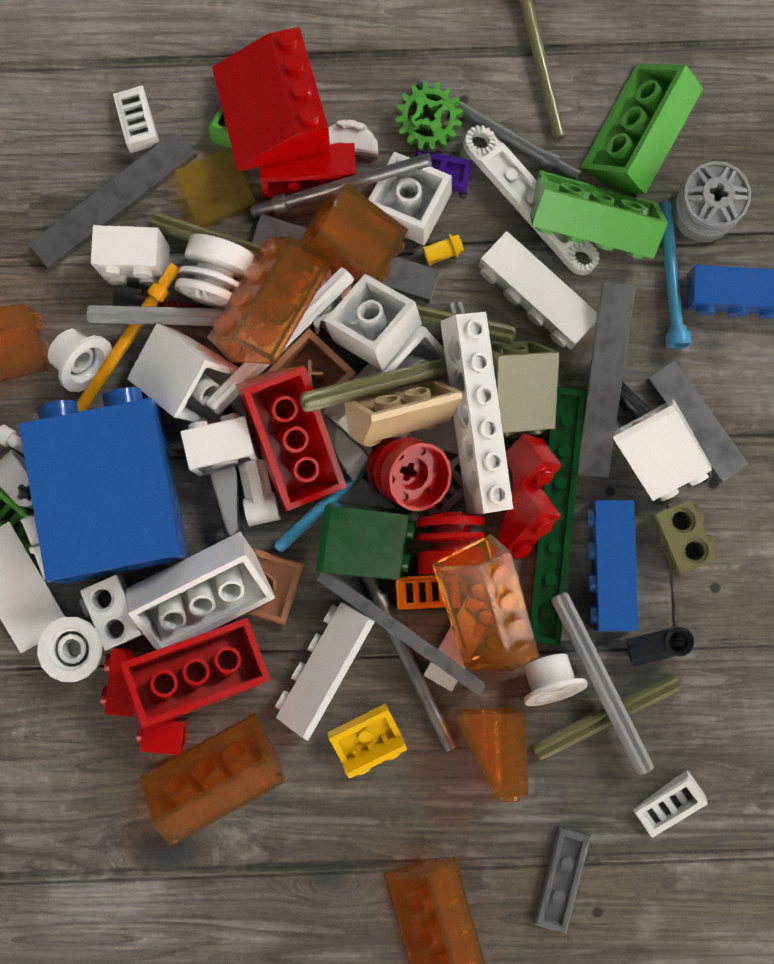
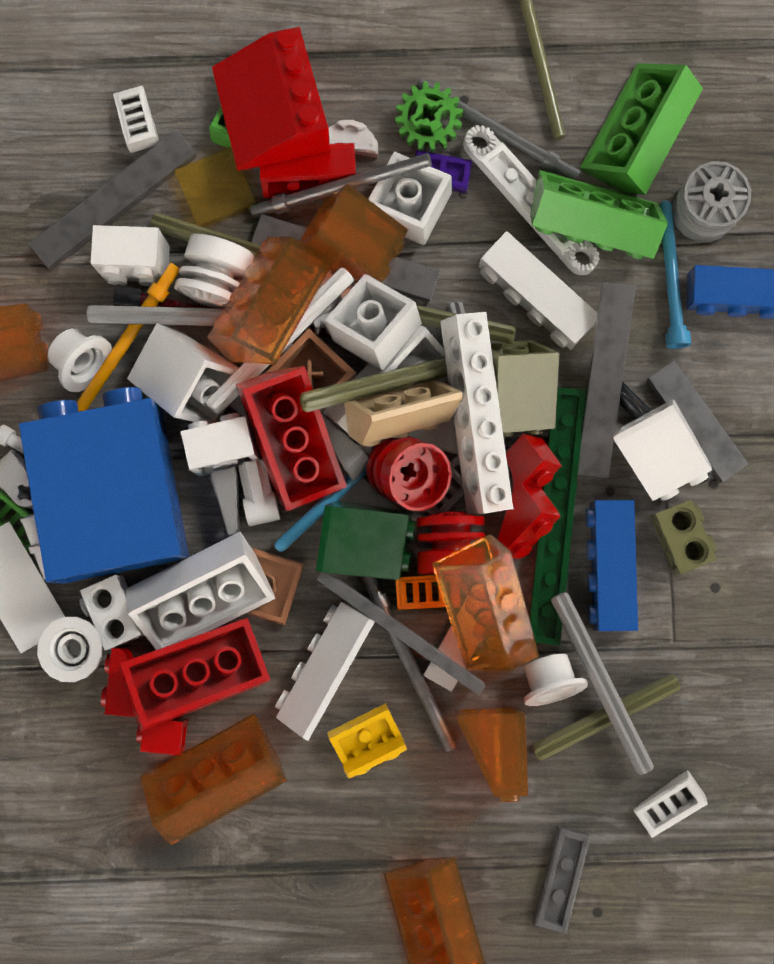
yellow pin [422,234,464,266] -> none
black piece [625,626,694,667] -> none

